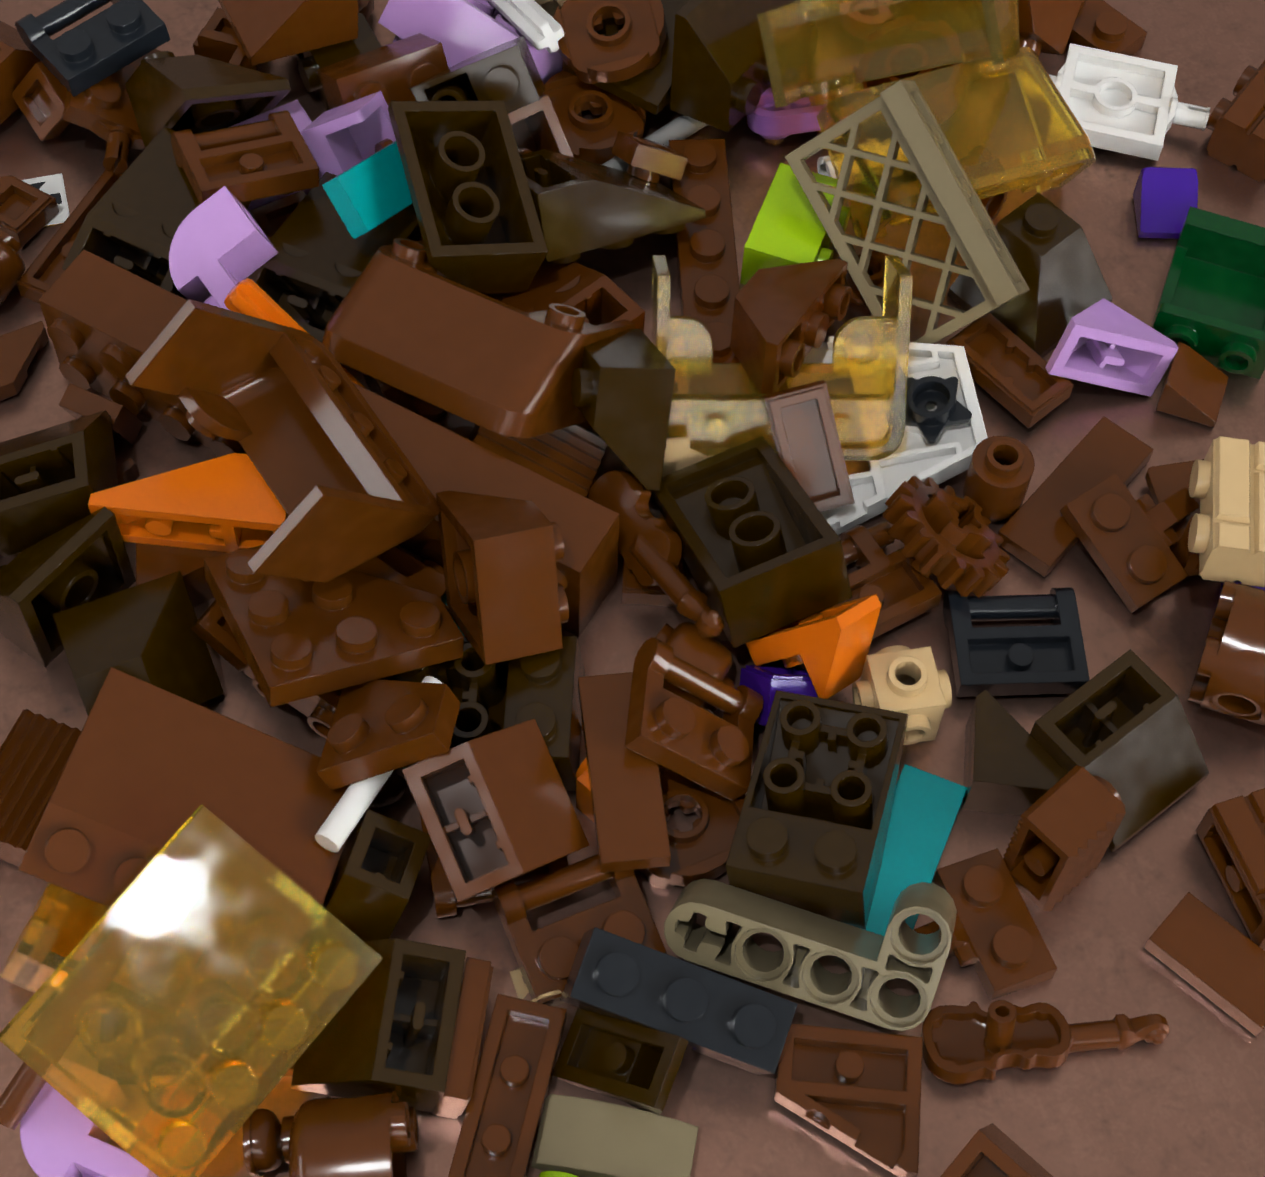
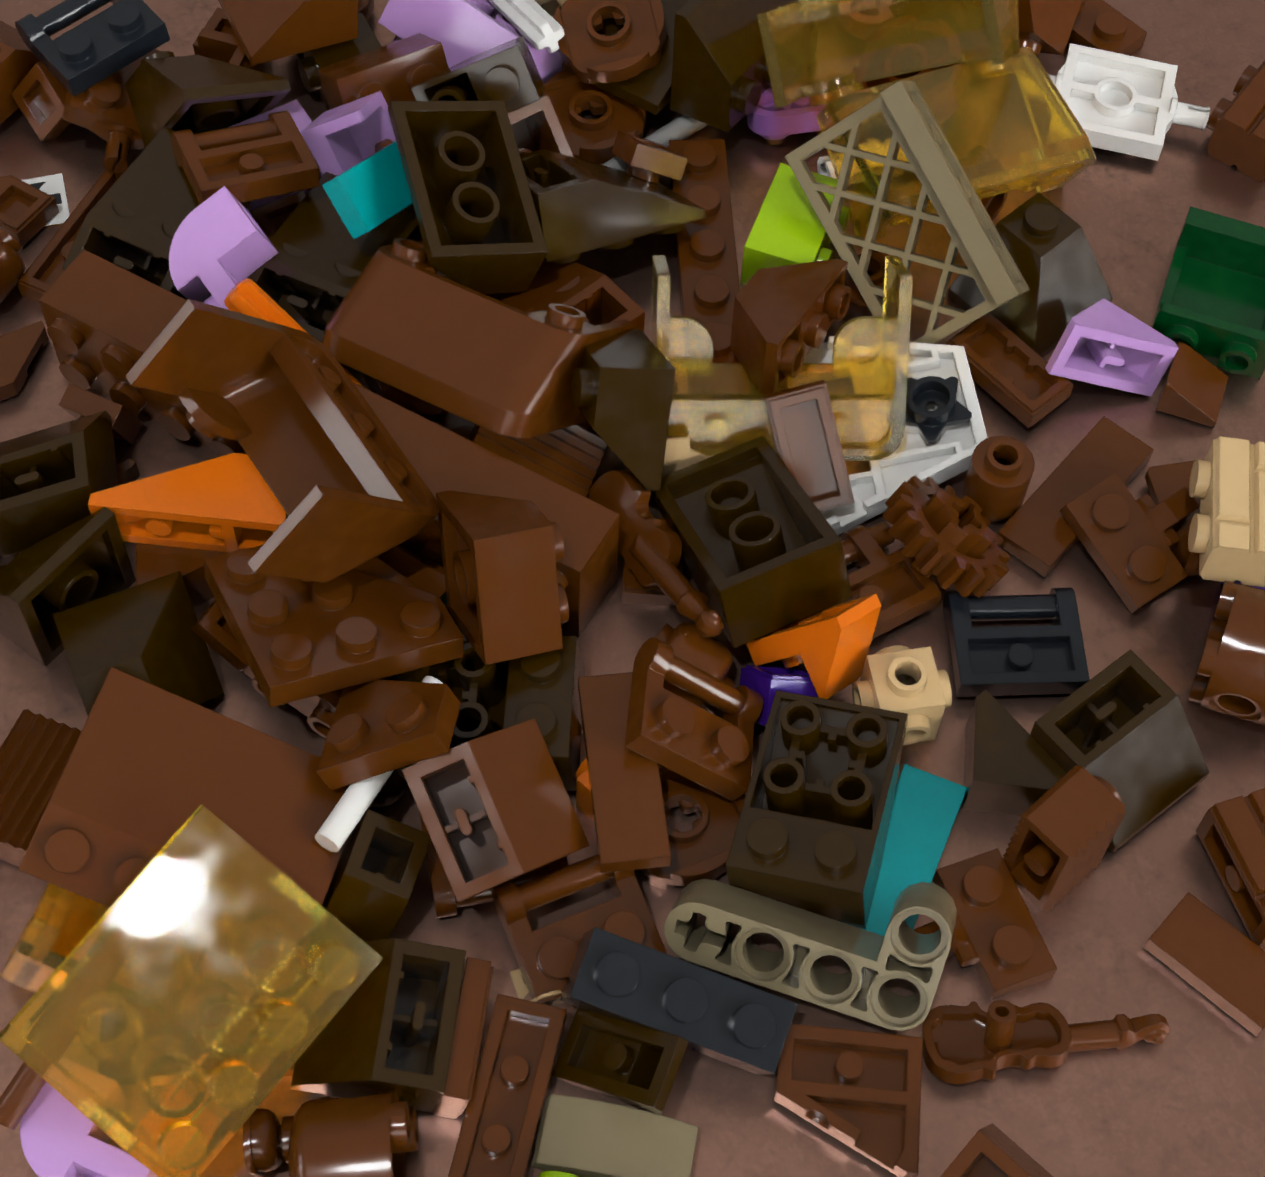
dark purple slope [1133,167,1198,239] -> none

